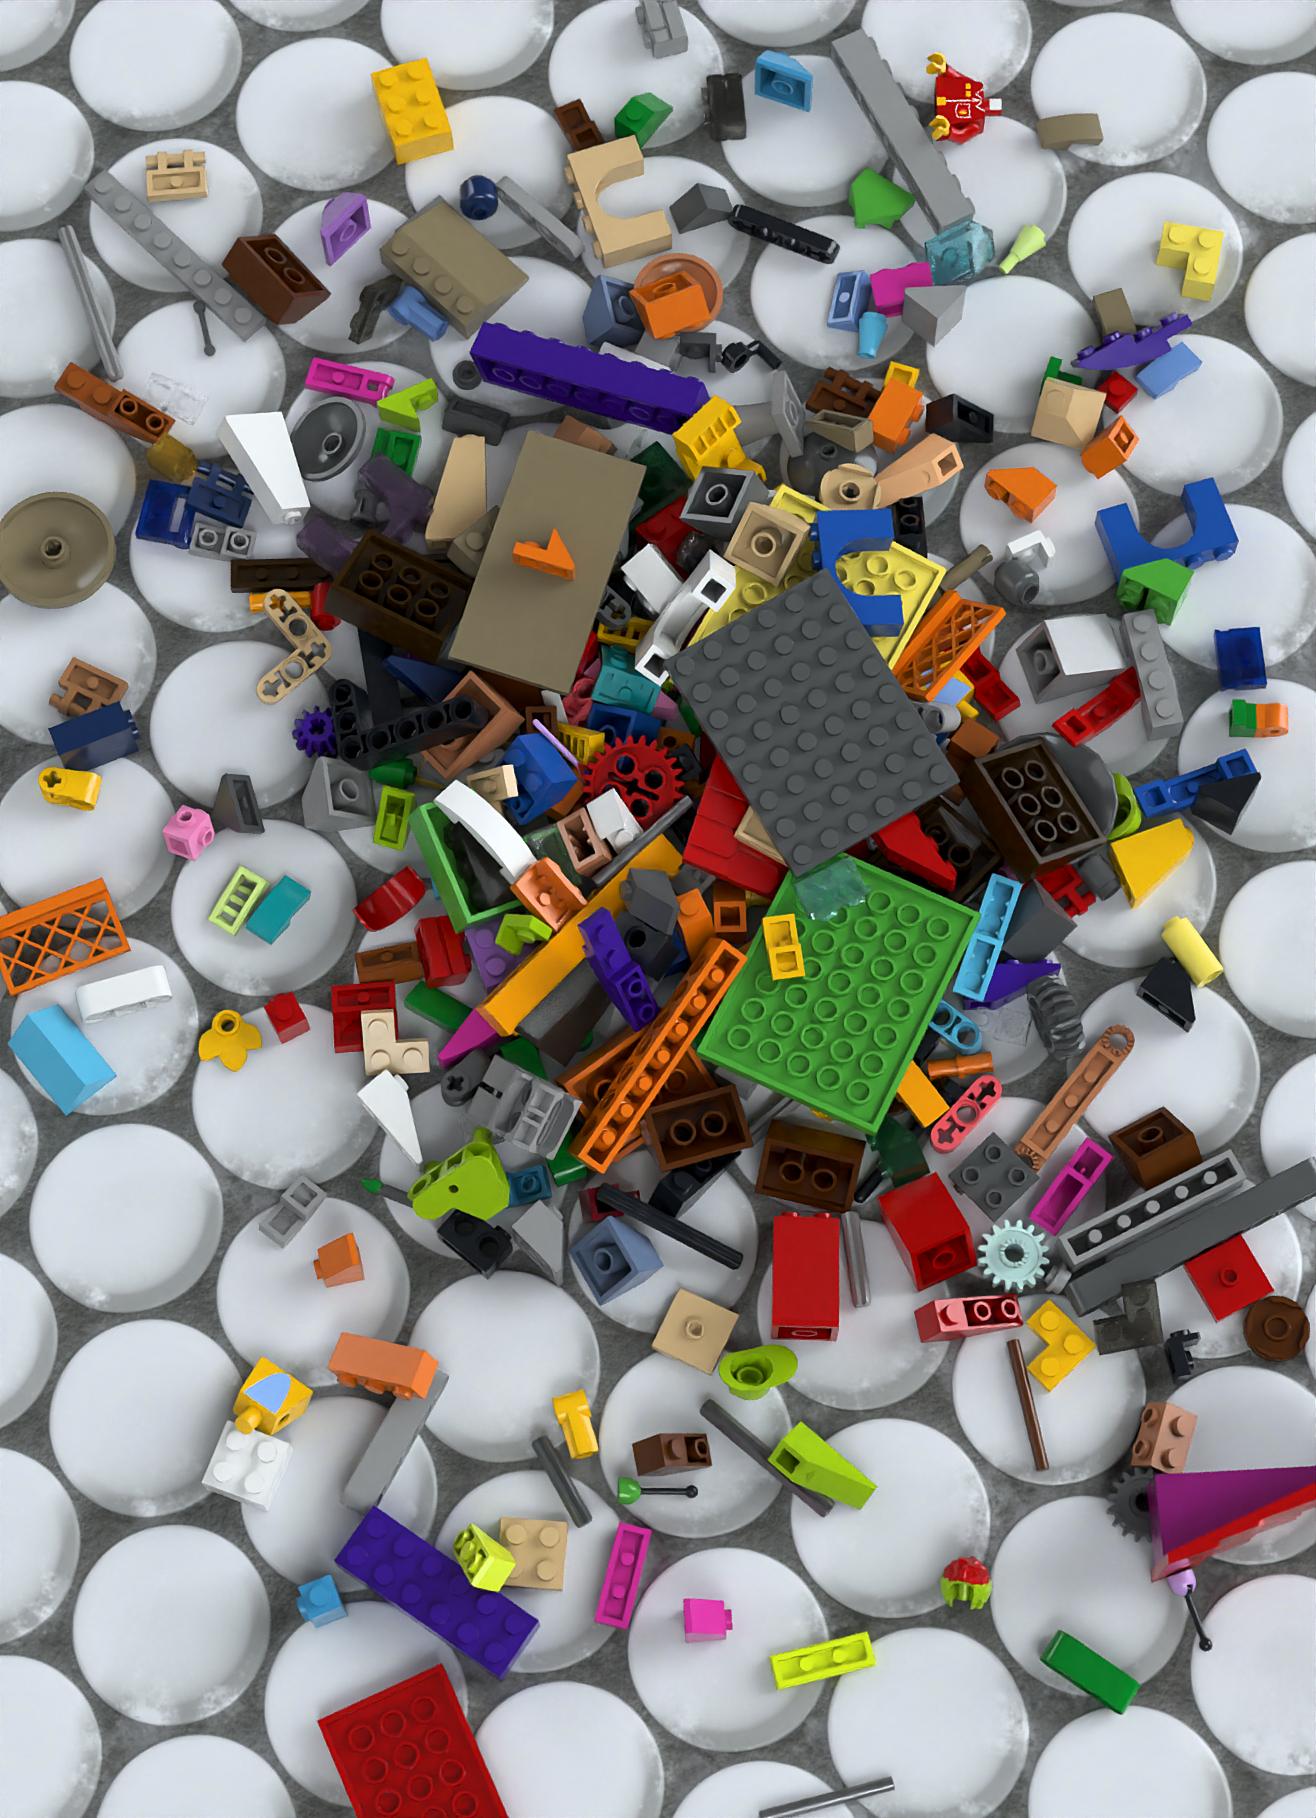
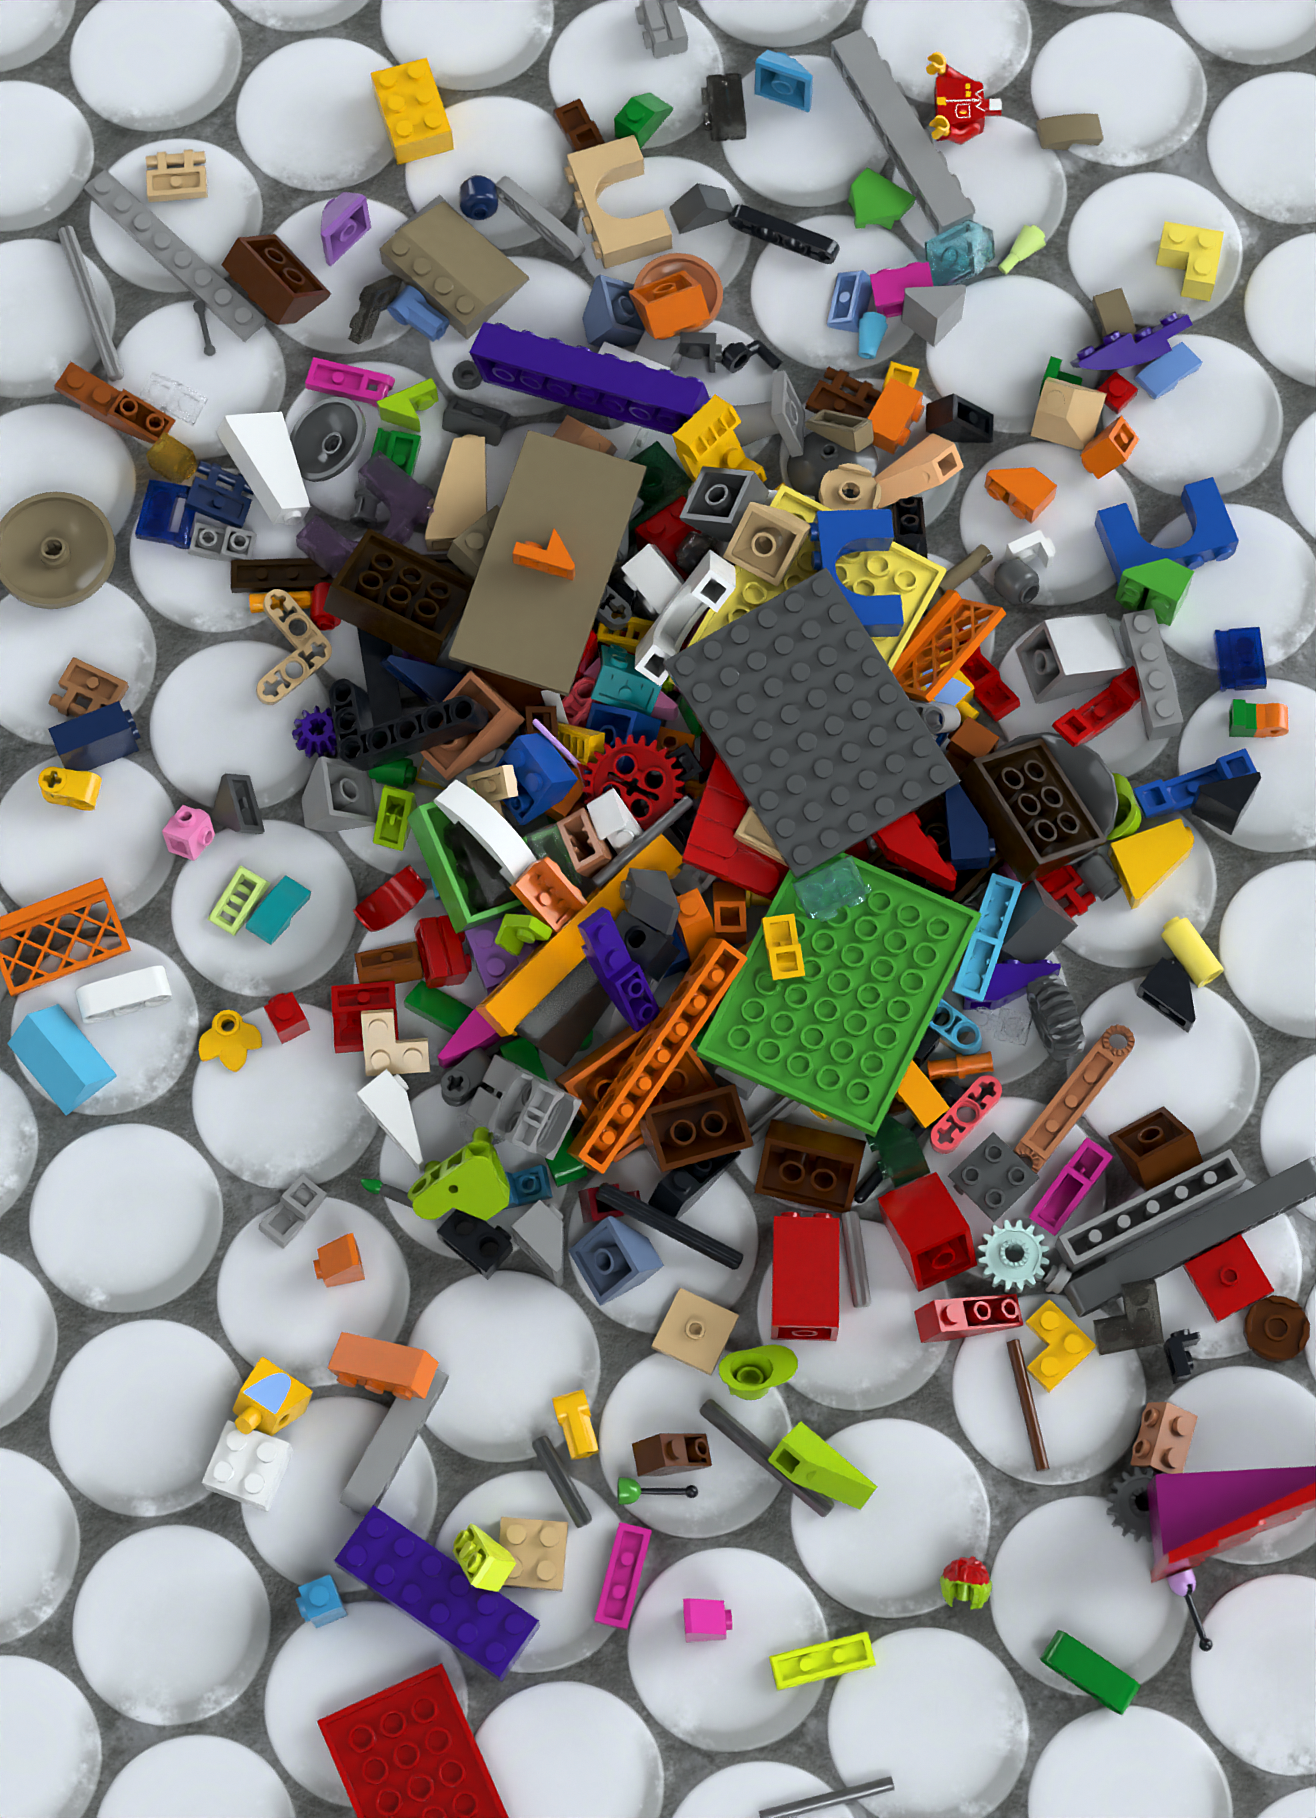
none -> dark blue slope [943,784,995,870]

